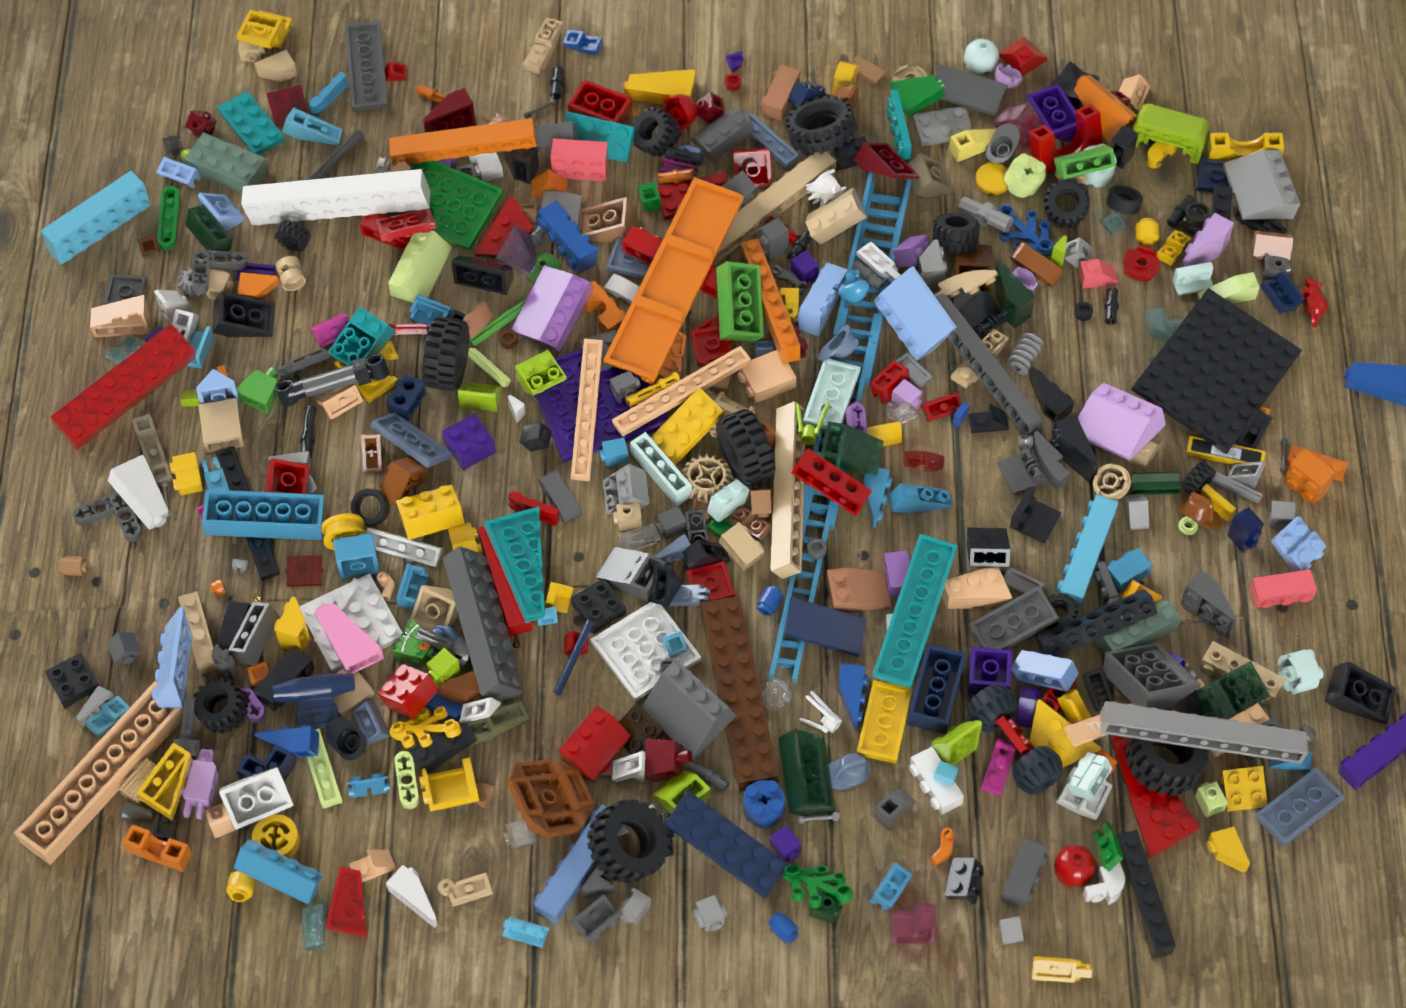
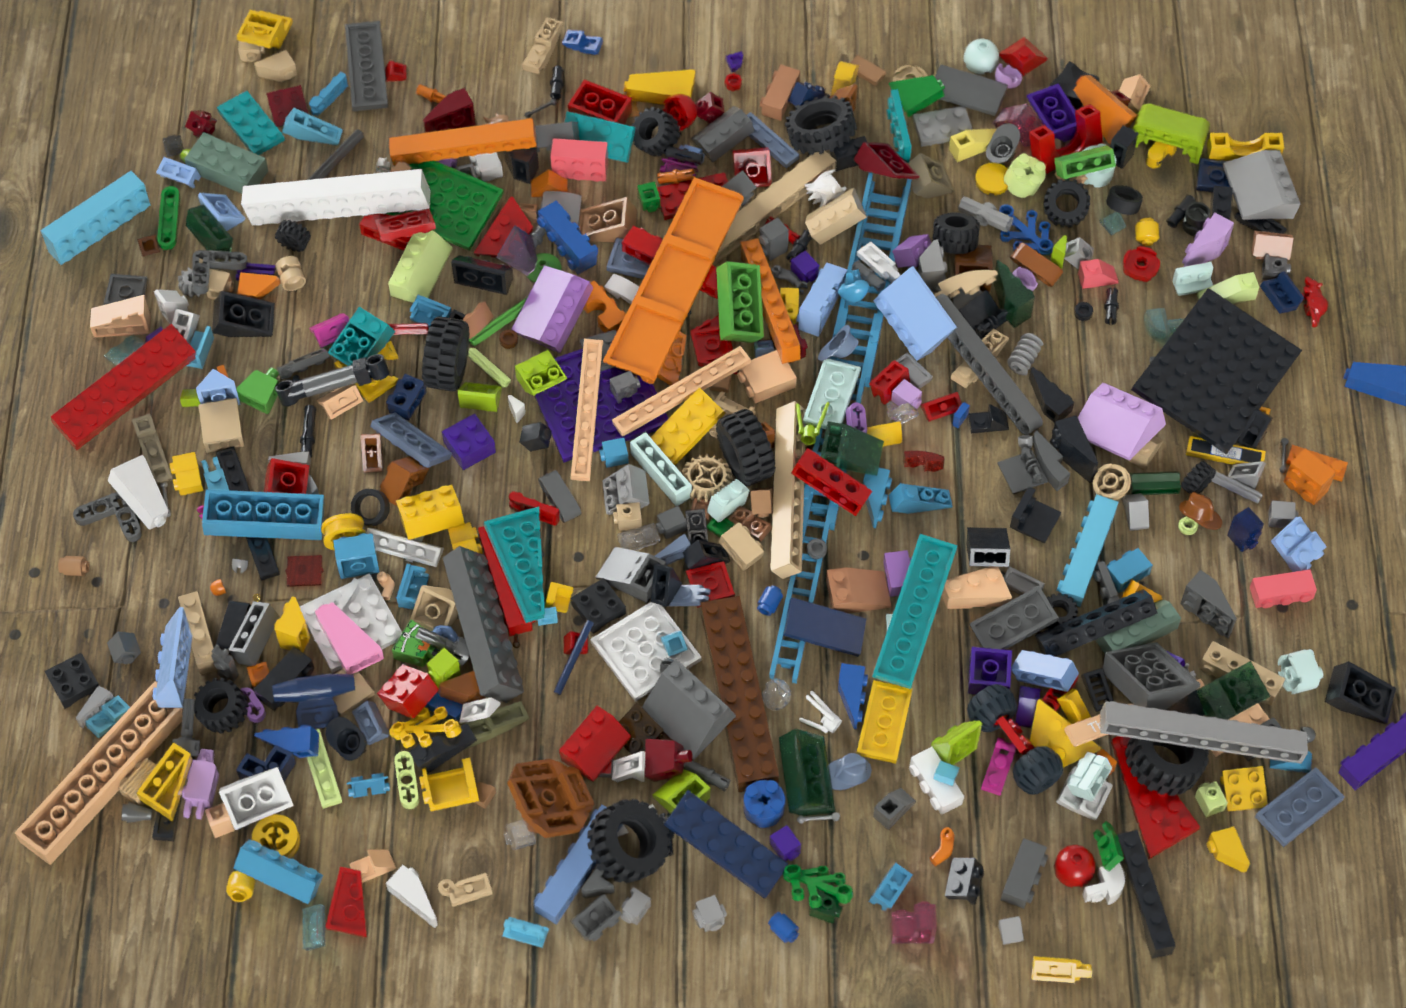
orange arch [122,824,192,872] -> none
yellow pin [625,372,681,408] -> none
dark blue brick [907,644,967,734] -> none
yellow slope [1156,230,1191,266] -> none
yellow tile [1201,484,1236,522] -> none

